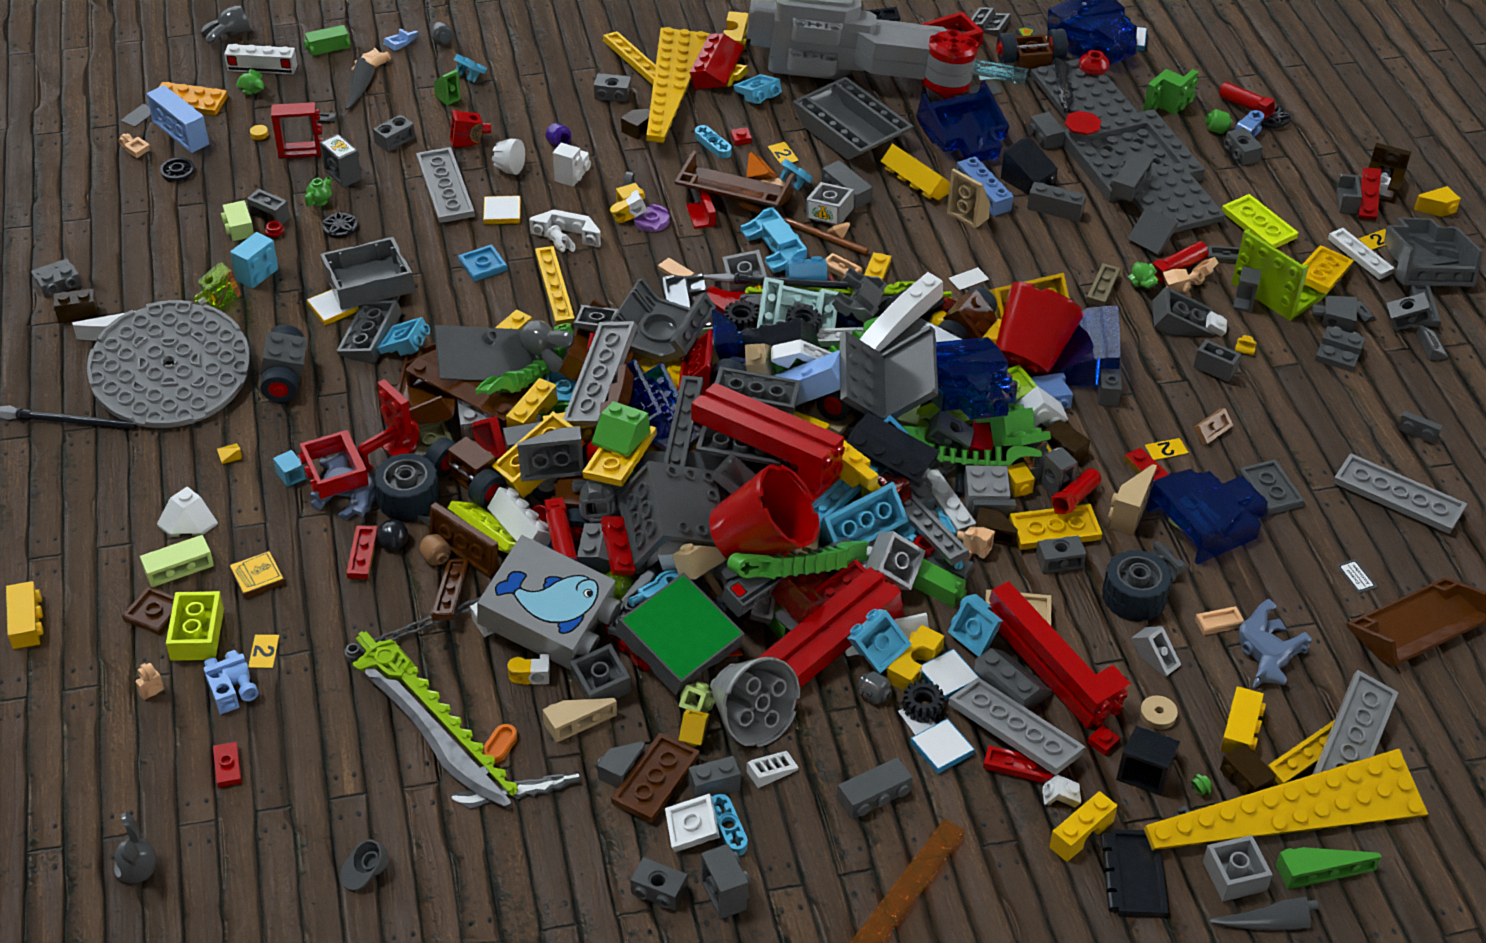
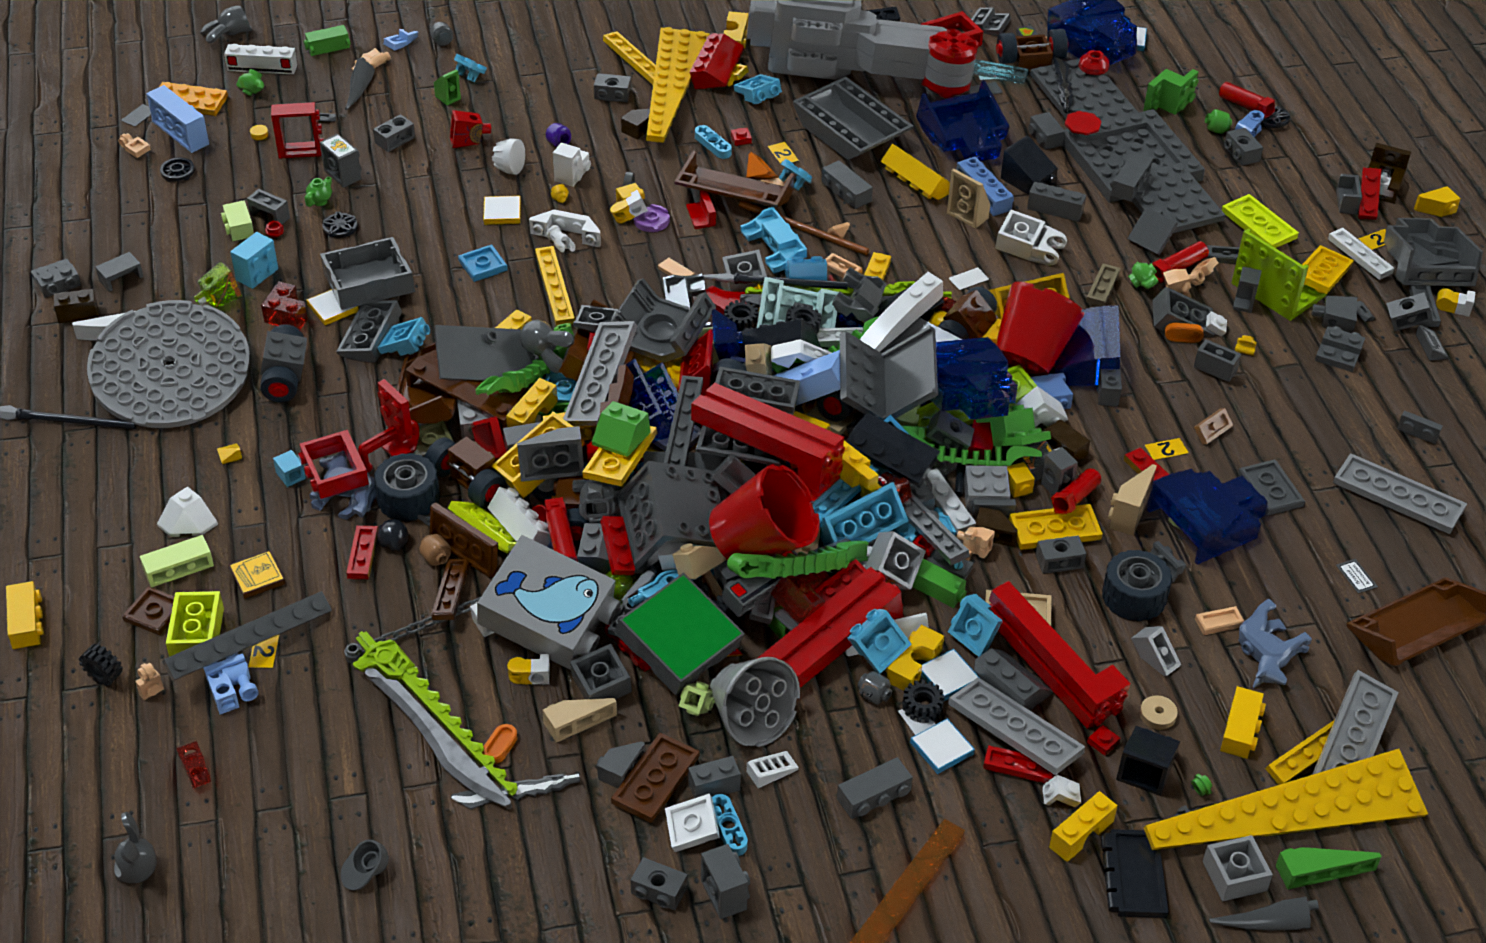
red plate [213,742,242,788] -> none
light grey plate [416,147,475,223] -> none
yellow brick [679,709,709,747] -> none
light grey brick [806,182,854,225] -> none
dark brown brick [1220,744,1277,795] -> none
none -> black tyre [79,644,123,686]
none -> panel [95,252,143,292]
none -> dark grey plate [162,591,332,681]
none -> clear red leg [176,741,211,789]
none -> clear red brick [261,281,308,330]
none -> yellow plate [551,184,569,203]
none -> white brick [995,210,1067,265]
none -> orange tile [1165,323,1204,343]
none -> leg [1436,288,1475,317]

